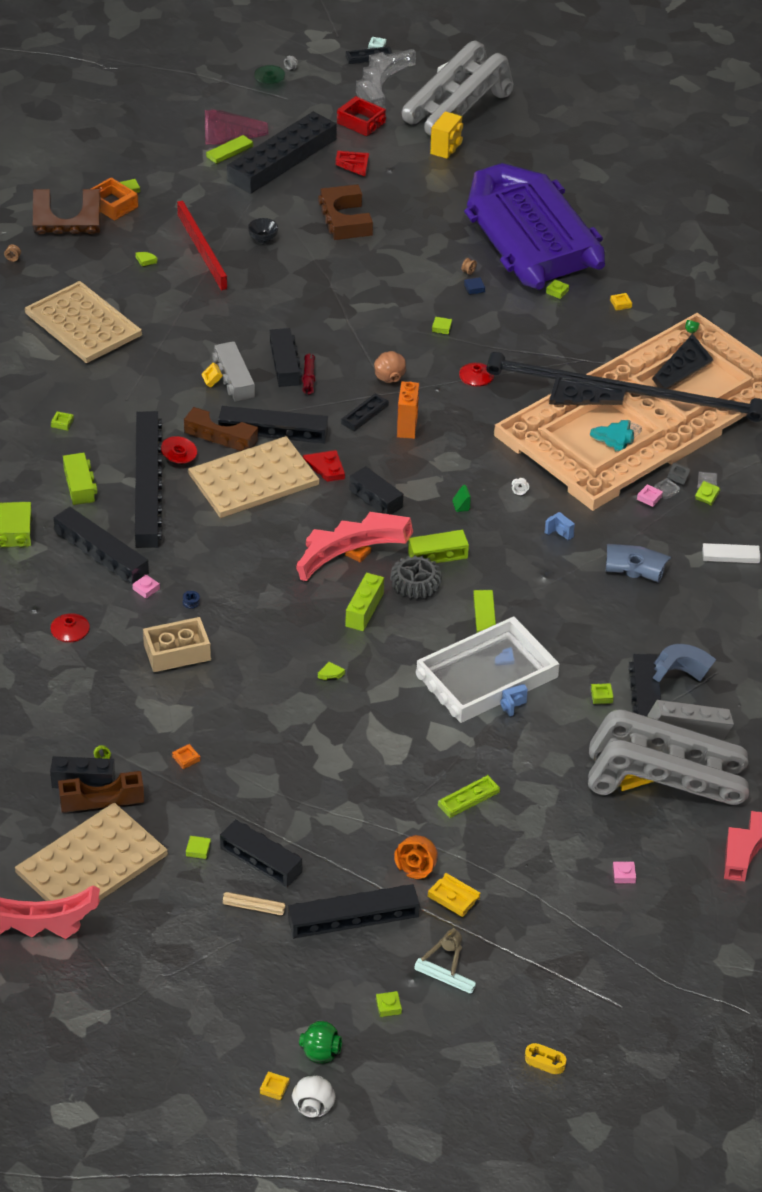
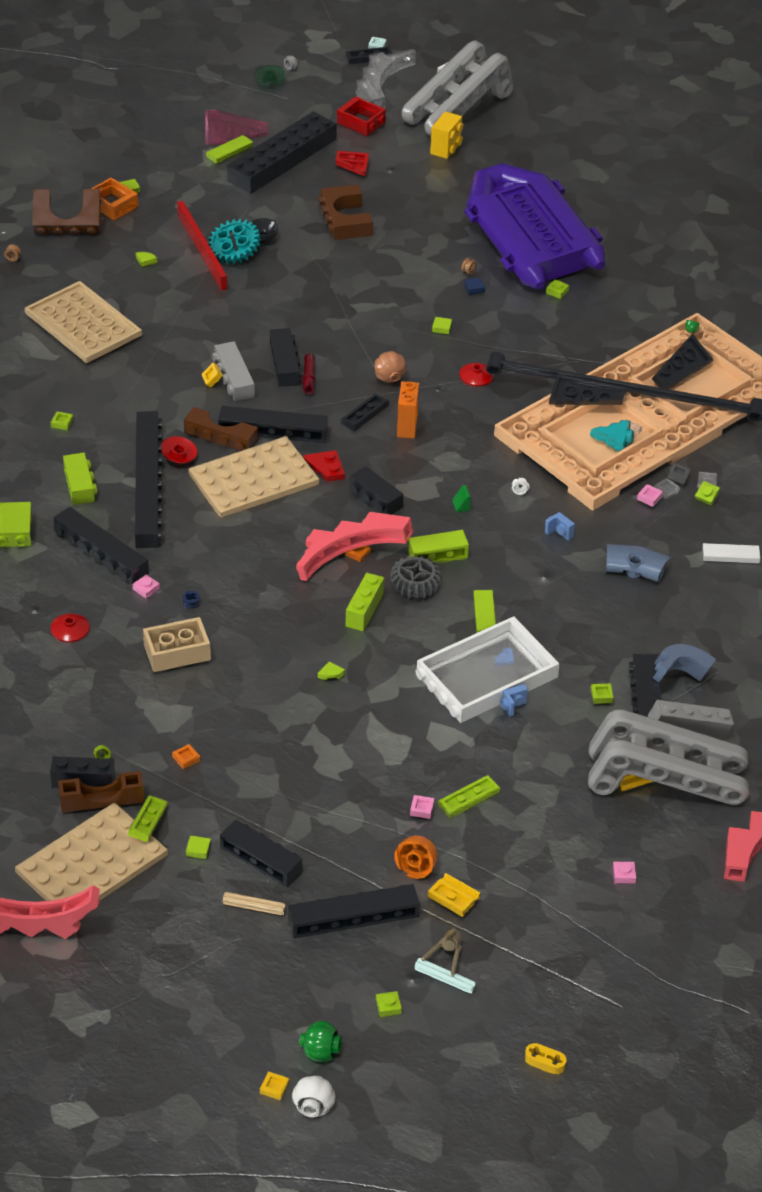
yellow tile [610,293,632,310] -> none
none -> lime tile [128,795,168,842]
none -> teal gear [208,219,261,265]
none -> bright pink plate [410,795,434,819]

